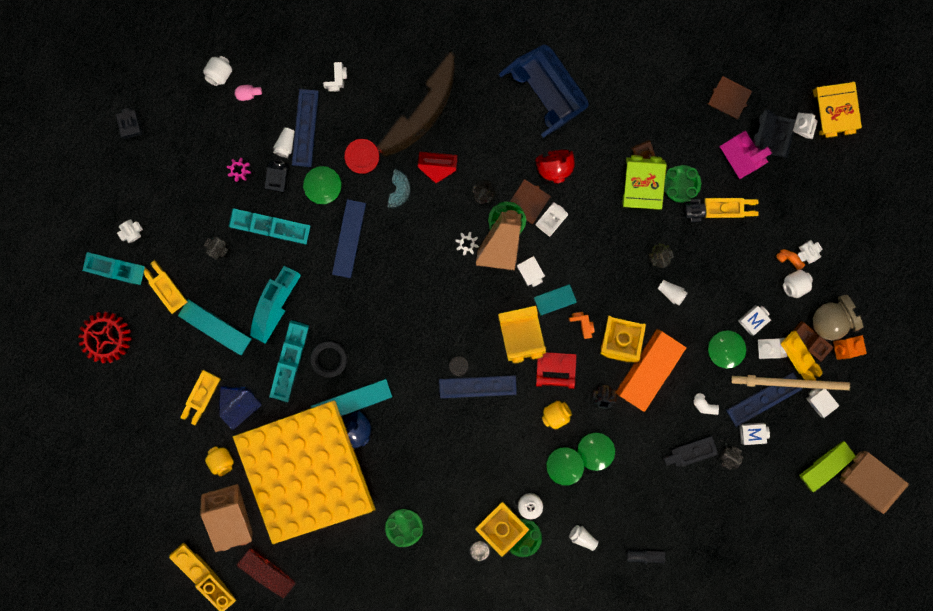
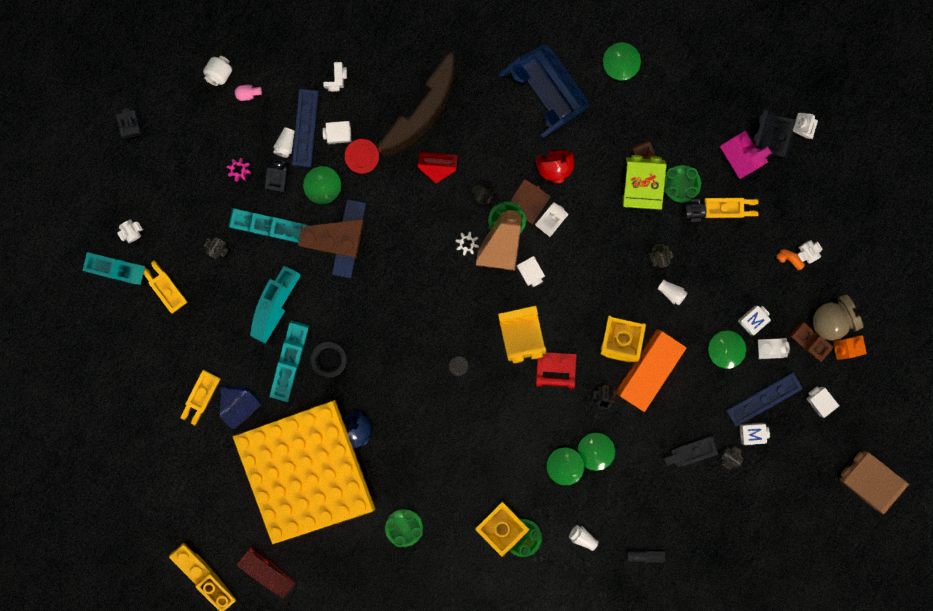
red gear [78,312,131,363] -> none
teal slope [178,299,251,355] -> none
medium nougat slope [200,484,252,552] -> none
yellow head [205,446,234,476] -> none
teal slope [311,379,392,416] -> none
clear light blue cylinder [387,169,411,208] -> none
dark blue tile [439,375,517,398] -> none
clear smoke plate [470,541,489,561] -> none
white head [518,493,543,519] -> none
teal slope [534,284,577,315] -> none
yellow head [542,401,572,429] -> none
orange bracket [568,312,595,339] -> none
white arm [693,393,719,415] -> none
reddish brown piece [708,76,752,120] -> none
tan bar [732,375,850,390] -> none
yellow hinge [781,331,823,381] -> none
white head [783,270,813,298] -> none
lime slope [799,441,855,492] -> none
yellow panel [813,82,862,138] -> none
none -> reddish brown wedge [298,219,364,258]
none -> white brick [323,121,352,144]
none -> green dish [603,42,641,81]

